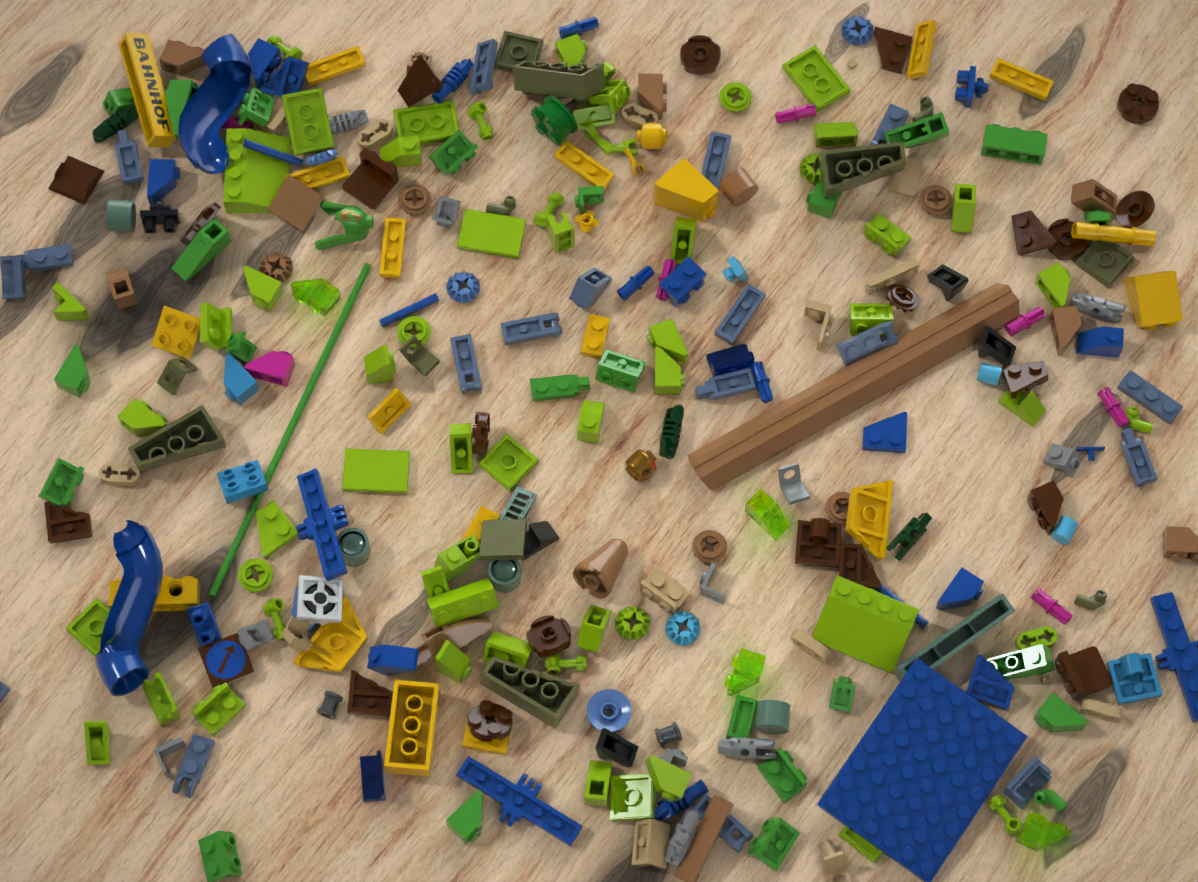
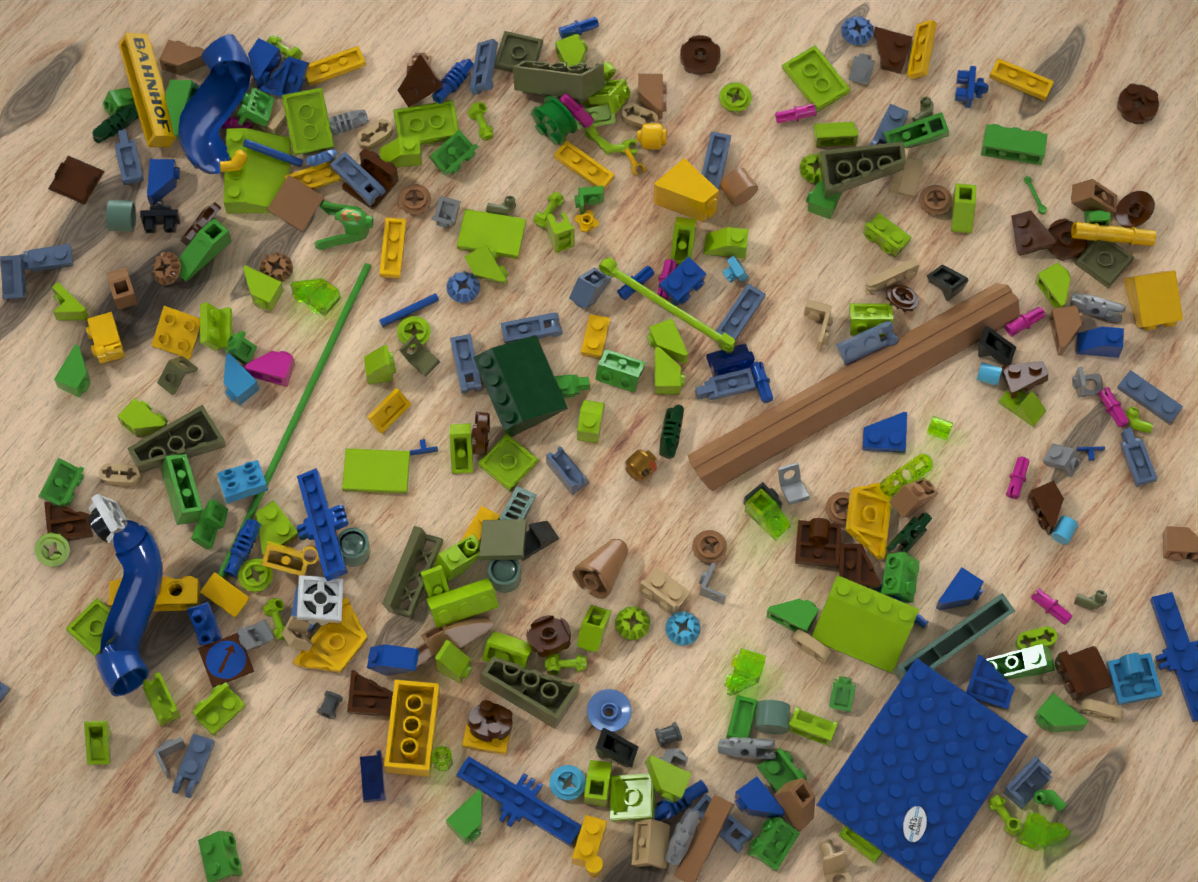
none -> lime gear [35,532,70,567]
none -> yellow hinge [85,312,125,364]
none -> white piece [88,494,127,545]
none -> medium nougat gear [151,252,181,285]
none -> bright green brick [161,454,203,525]
none -> bright green slope [191,499,229,550]
none -> yellow slope [200,572,249,618]
none -> yellow arm [219,150,247,172]
none -> blue hinge [223,519,261,577]
none -> yellow hinge [261,541,319,576]
none -> sand blue plate [330,152,386,206]
none -> olive fence [382,526,443,618]
none -> blue piece [410,439,438,456]
none -> clear neon green gear [432,746,453,771]
none -> lime slope [464,244,509,285]
none -> dark green slope [473,335,568,437]
none -> sand blue hinge [546,446,589,495]
none -> medium azure gear [550,765,586,801]
none -> dark pink axle [560,93,594,128]
none -> yellow hinge [572,815,607,877]
none -> lime hinge [598,257,735,353]
none -> lime slope [704,227,749,259]
none -> blue slope [734,776,785,818]
none -> pearl dark grey bracket [743,482,782,512]
none -> bright green slope [766,599,819,633]
none -> medium nougat slope [774,778,816,832]
none -> lime hinge [789,706,838,747]
none -> light grey bracket [849,53,875,85]
none -> clear neon green beam [880,454,933,496]
none -> bright green bracket [881,552,920,603]
none -> medium nougat slope [889,478,938,518]
none -> white sticker [903,806,927,842]
none -> clear neon green gear [927,416,953,441]
none -> dark pink axle [1006,456,1030,499]
none -> bright green hinge [1024,176,1047,214]
none -> light grey bracket [1072,366,1103,397]

